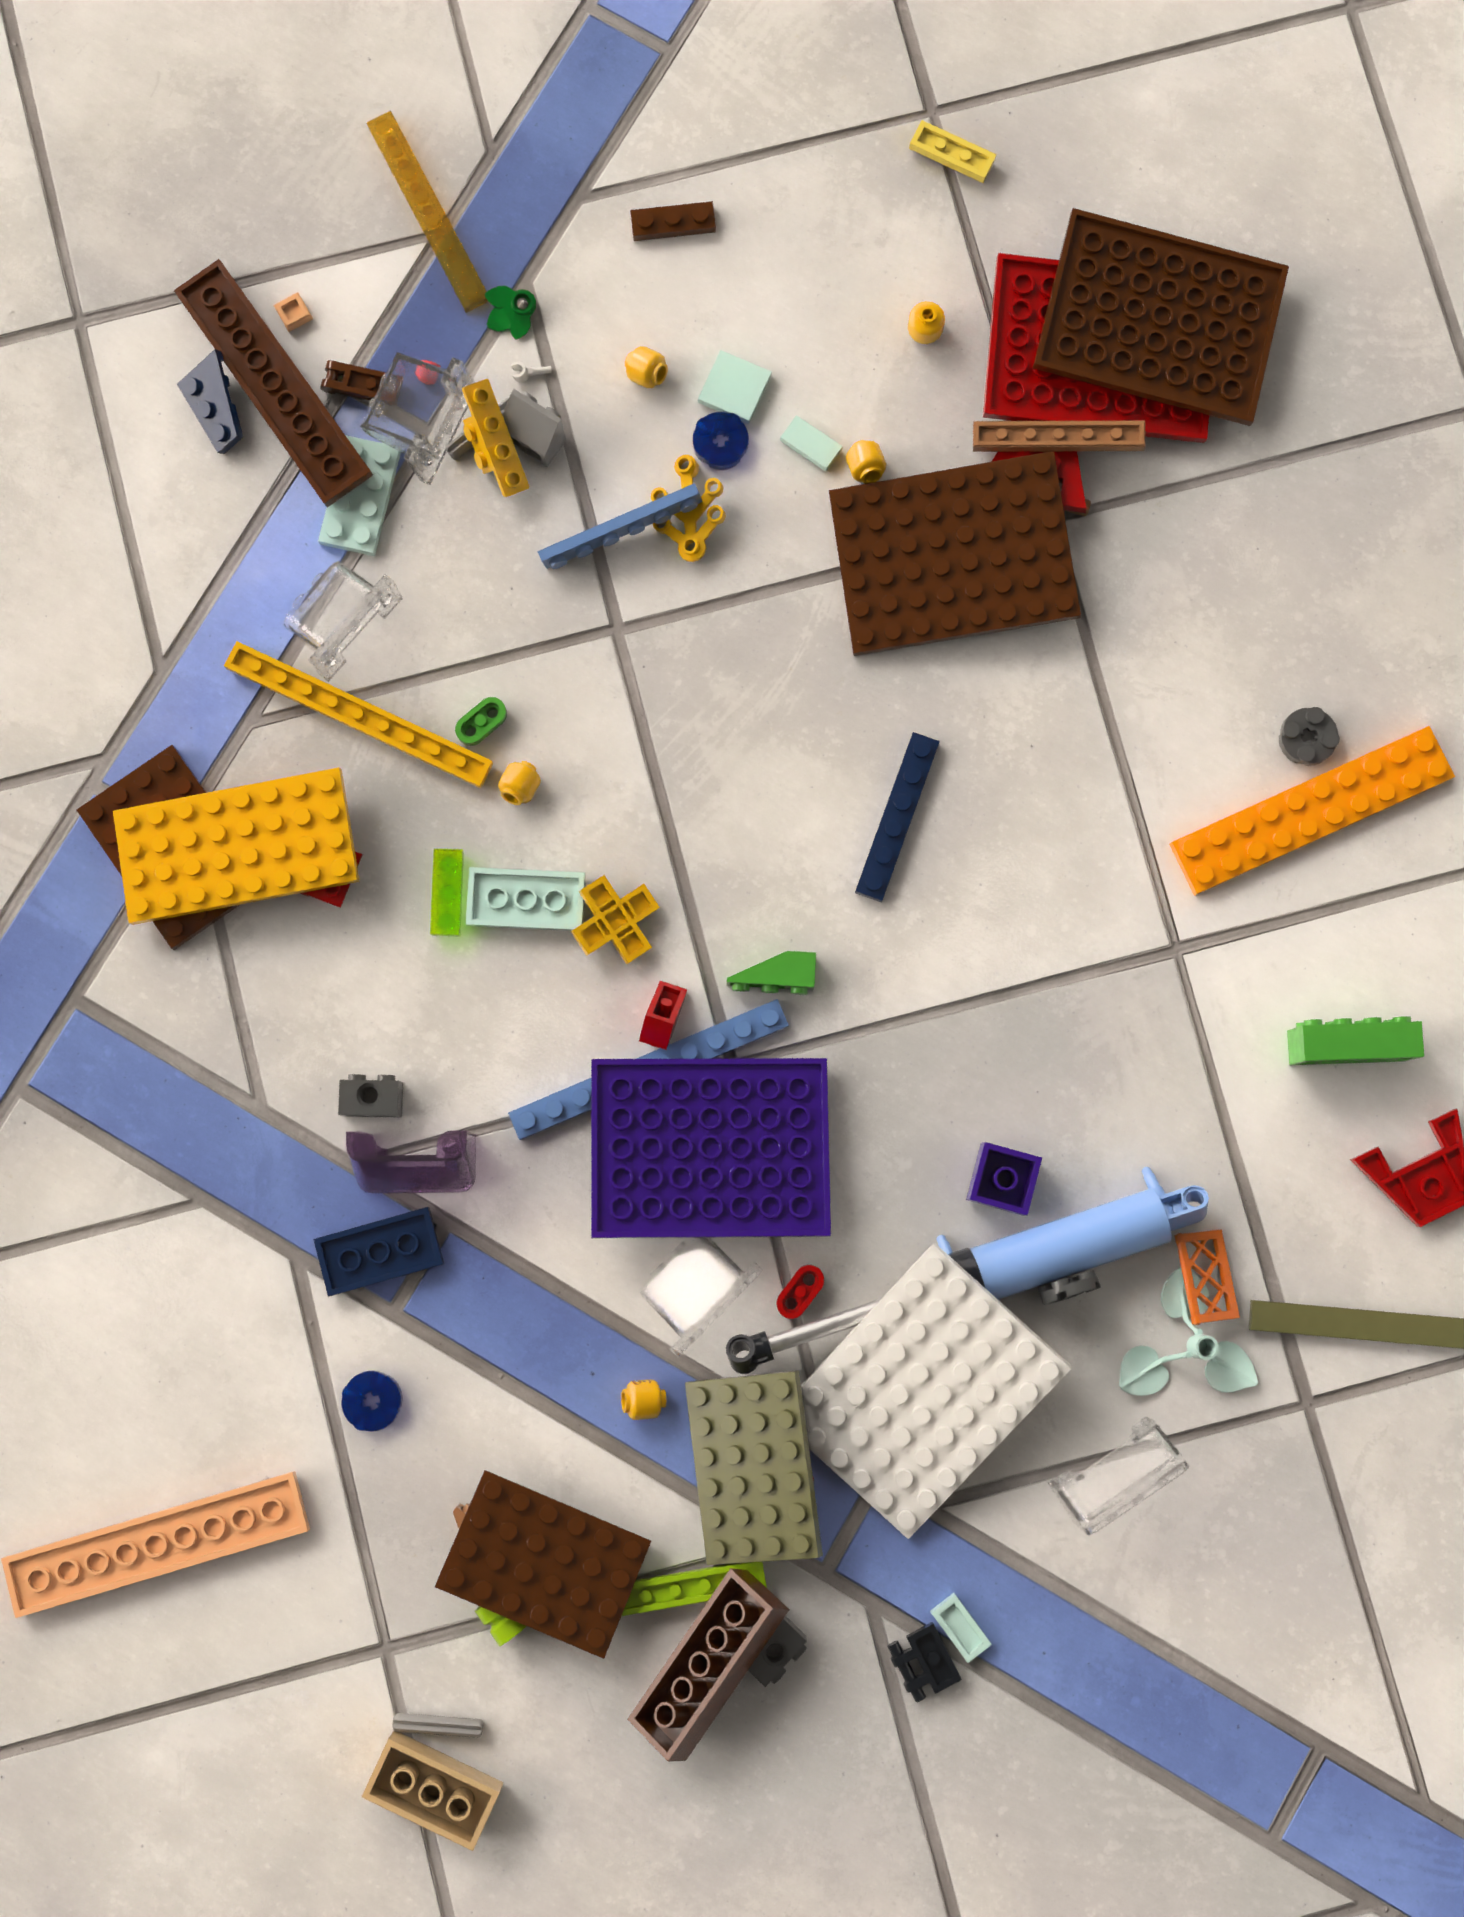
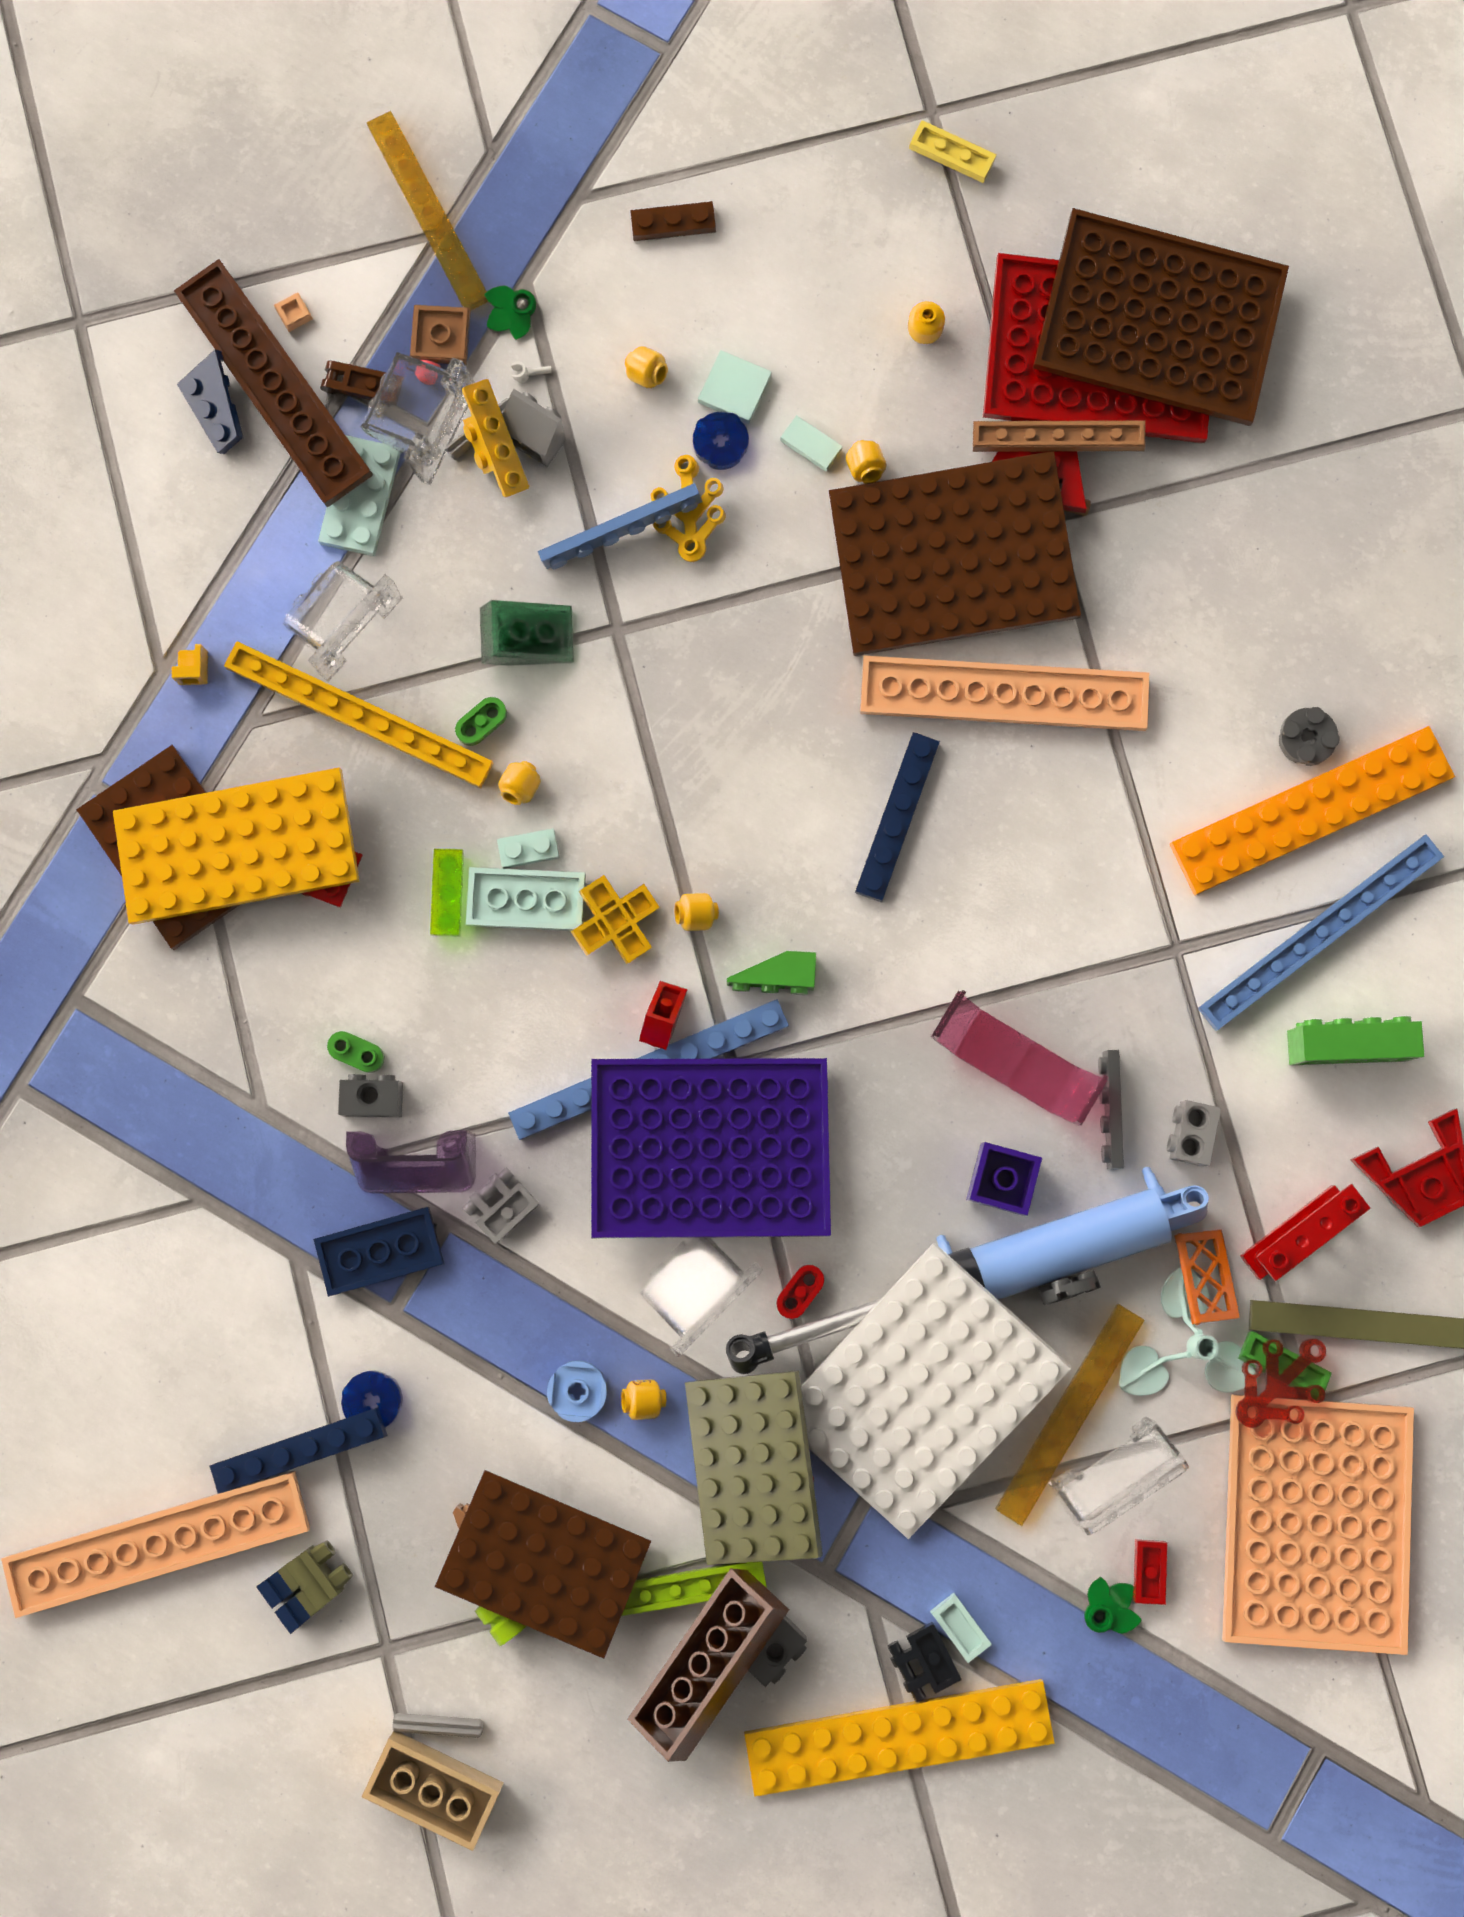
none -> yellow panel [172,644,208,685]
none -> dark blue plate [209,1407,388,1494]
none -> olive hips [256,1540,353,1634]
none -> bright green plate [327,1031,385,1073]
none -> medium nougat plate [410,305,471,365]
none -> light grey plate [462,1167,540,1244]
none -> clear green slope [480,600,574,666]
none -> light aqua plate [497,828,559,869]
none -> light blue plate [547,1361,607,1422]
none -> yellow head [674,893,719,931]
none -> yellow plate [744,1679,1055,1797]
none -> light nougat plate [860,656,1149,731]
none -> clear pink windscreen [930,990,1108,1126]
none -> clear yellow plate [995,1304,1145,1526]
none -> green plate [1084,1577,1142,1634]
none -> dark grey plate [1098,1050,1124,1169]
none -> red plate [1133,1539,1168,1605]
none -> light grey brick [1167,1100,1221,1167]
none -> medium blue plate [1198,834,1444,1031]
none -> light nougat plate [1222,1394,1414,1655]
none -> clear red plant [1235,1339,1326,1428]
none -> bright green tile [1238,1331,1332,1401]
none -> red fence [1240,1184,1371,1281]

